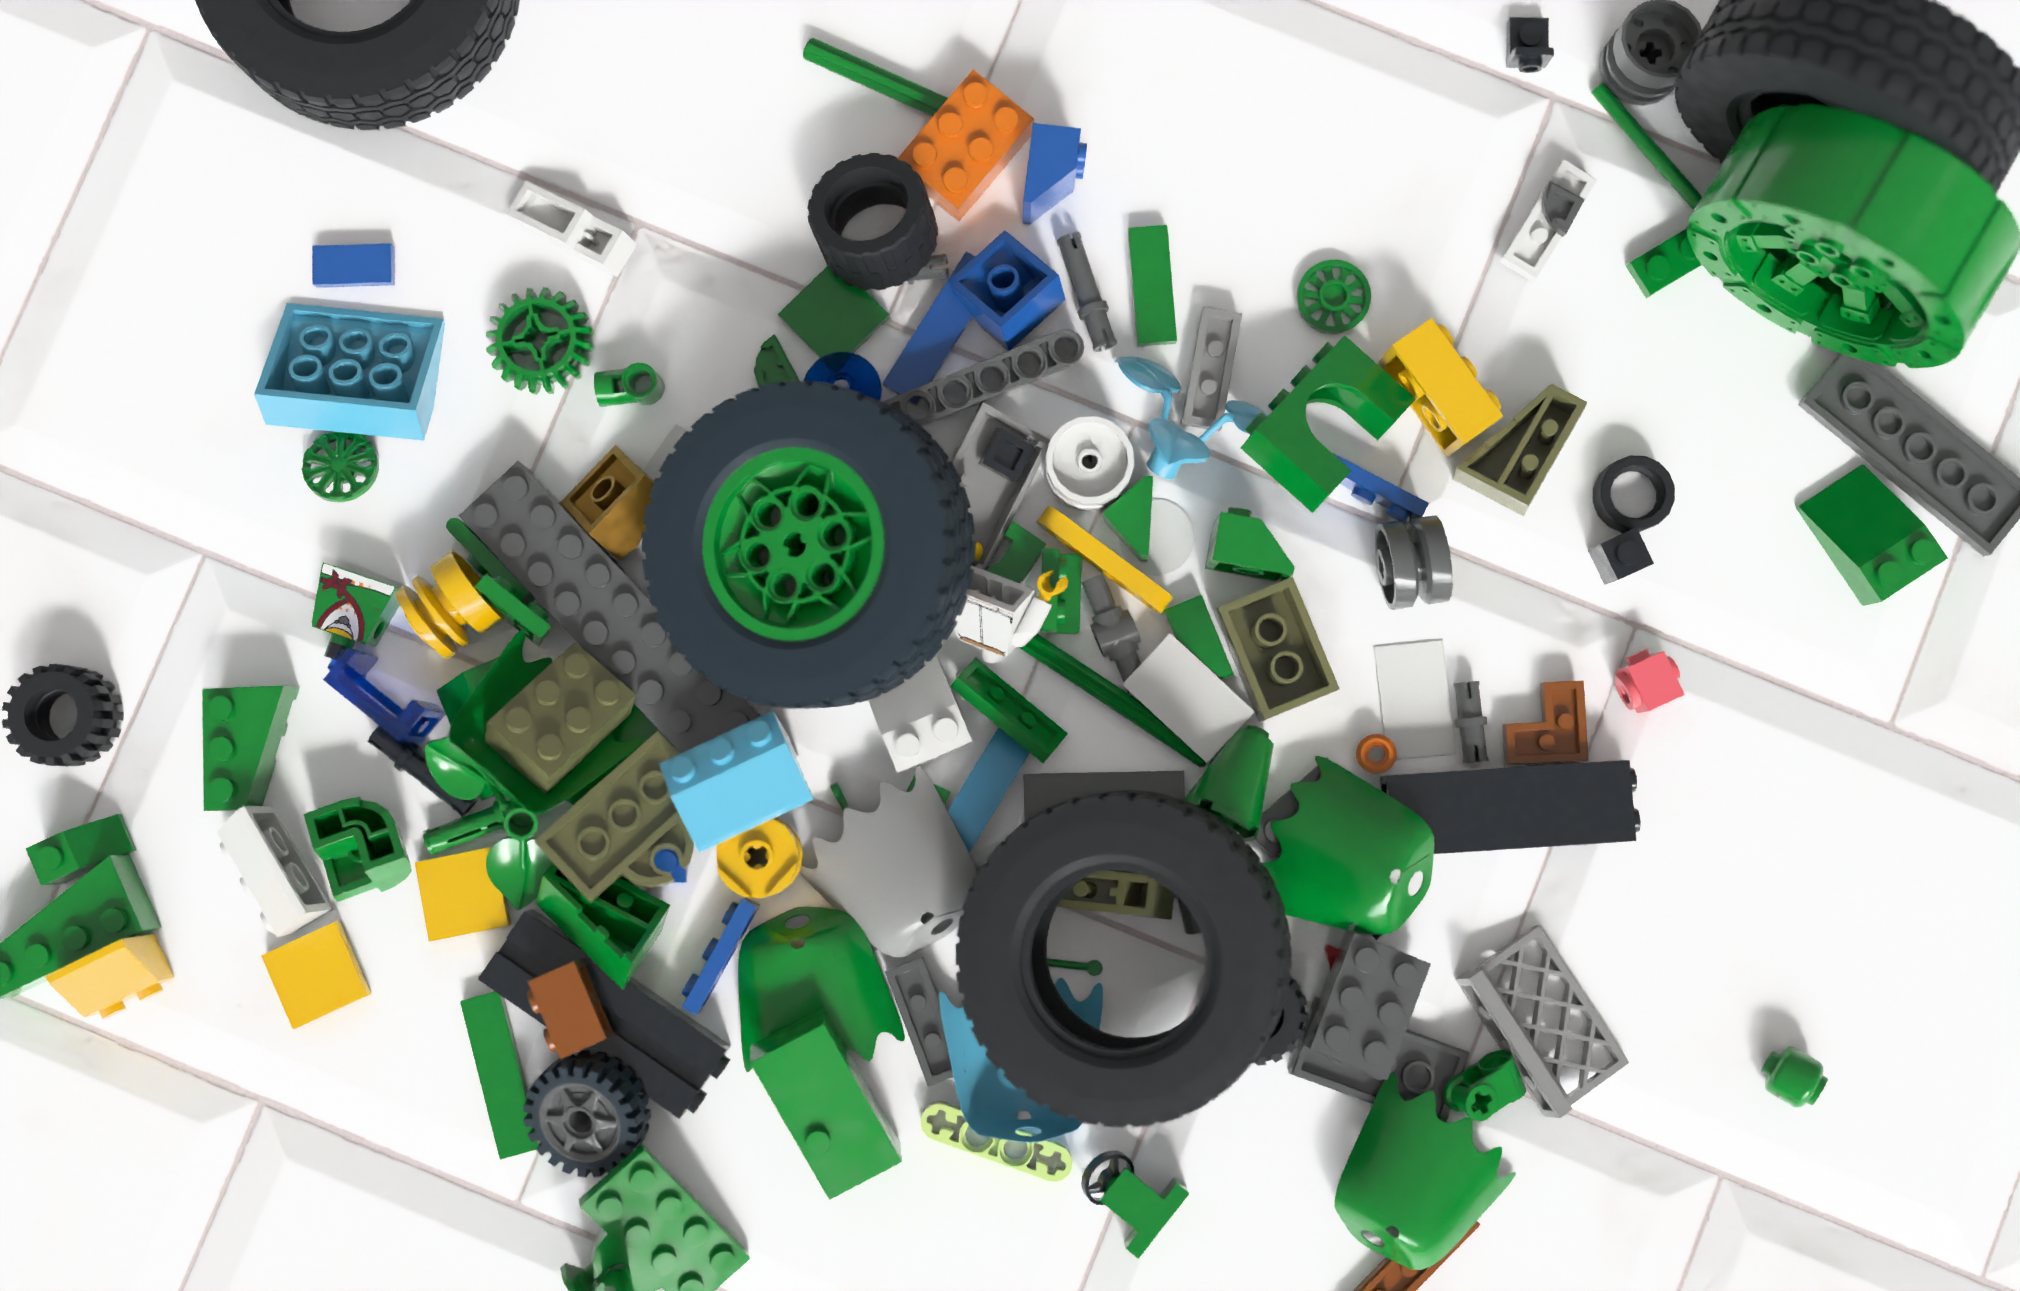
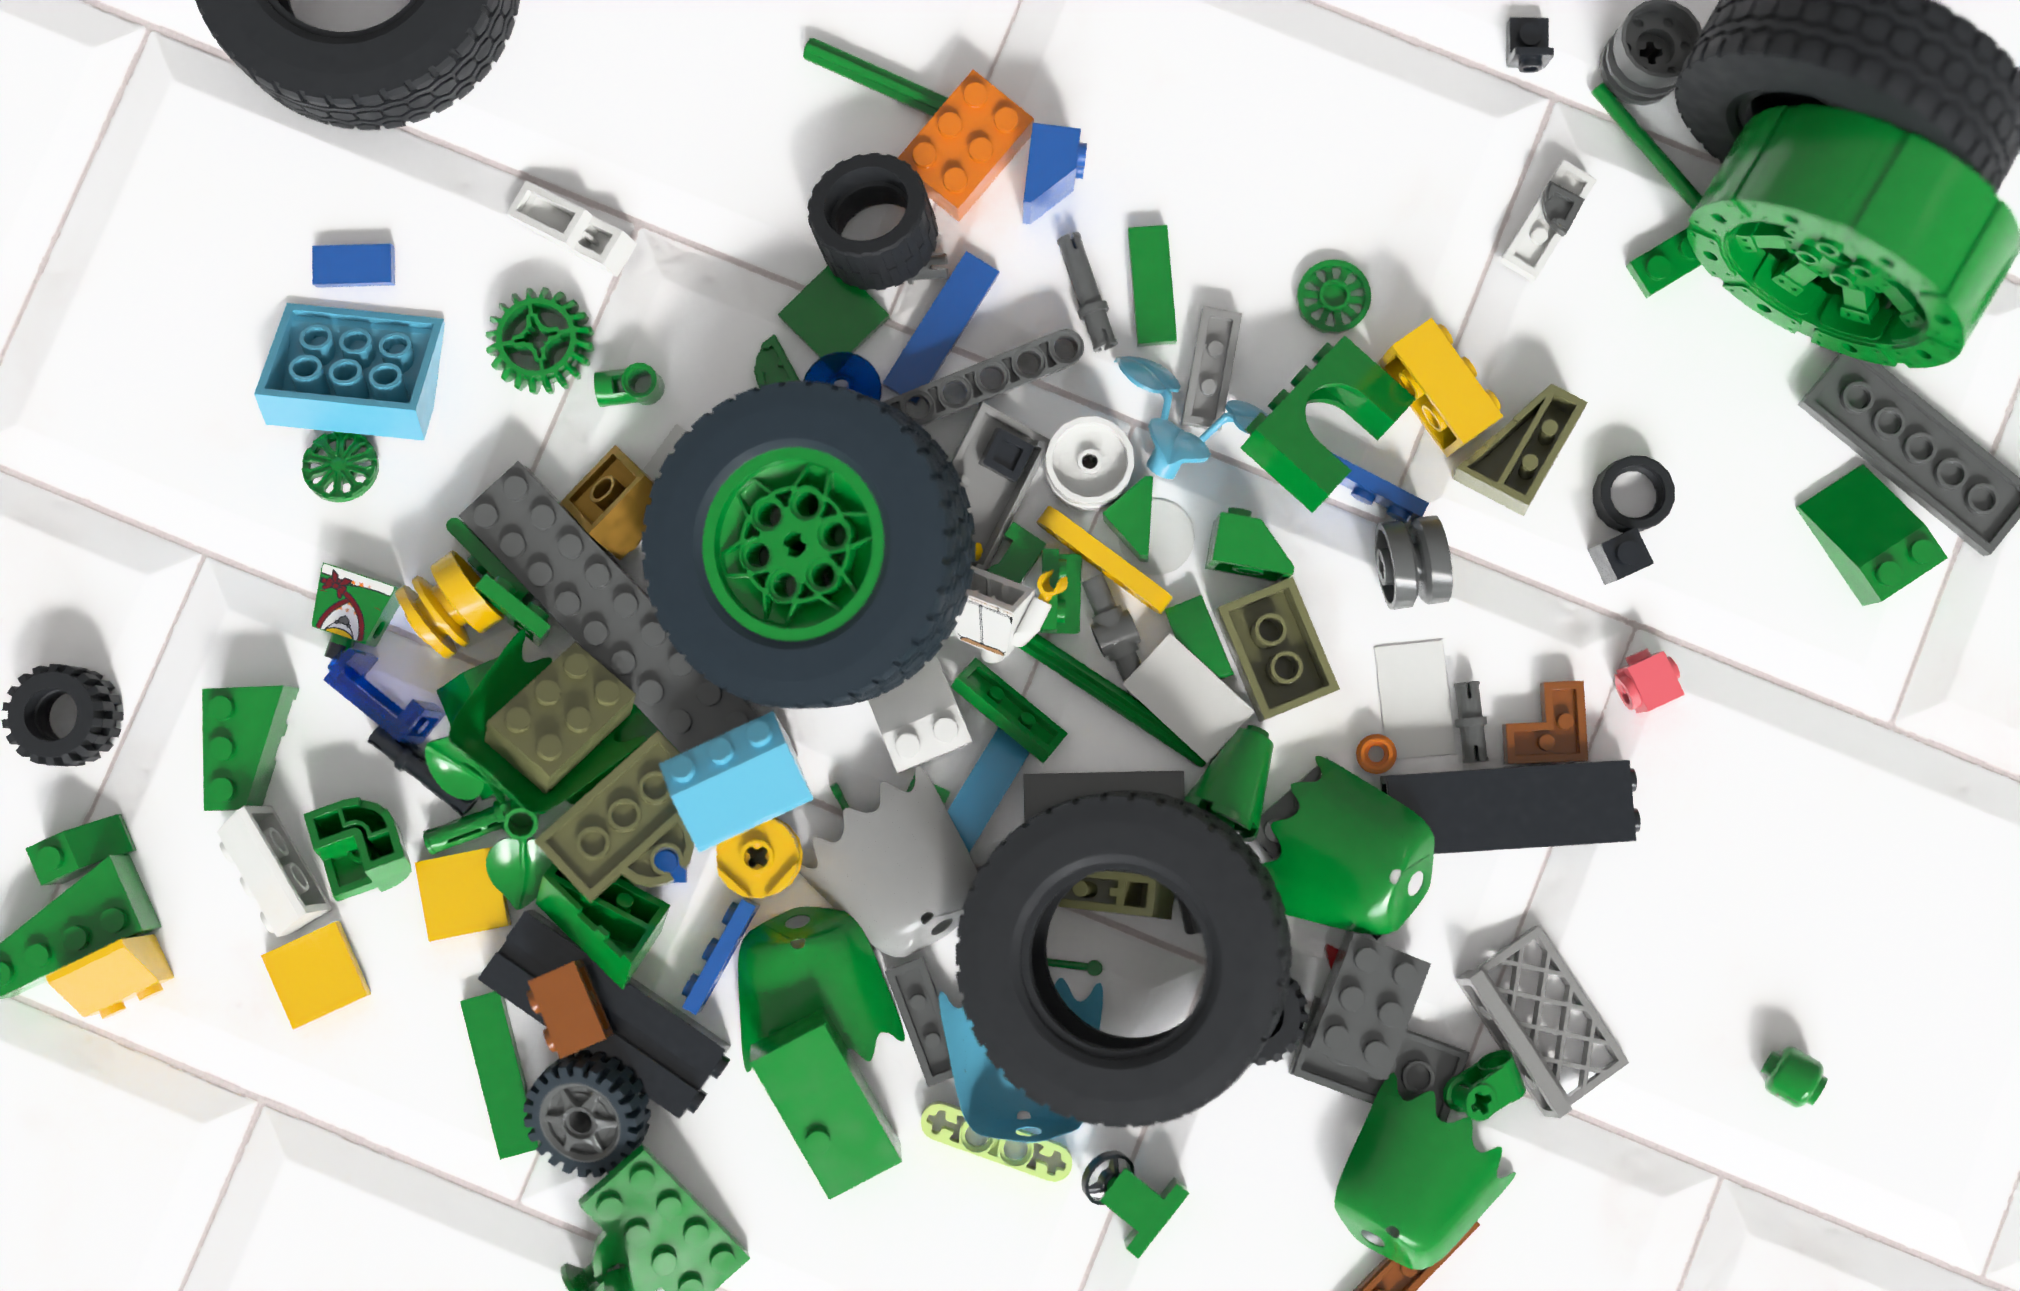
blue slope [947,230,1066,351] -> none

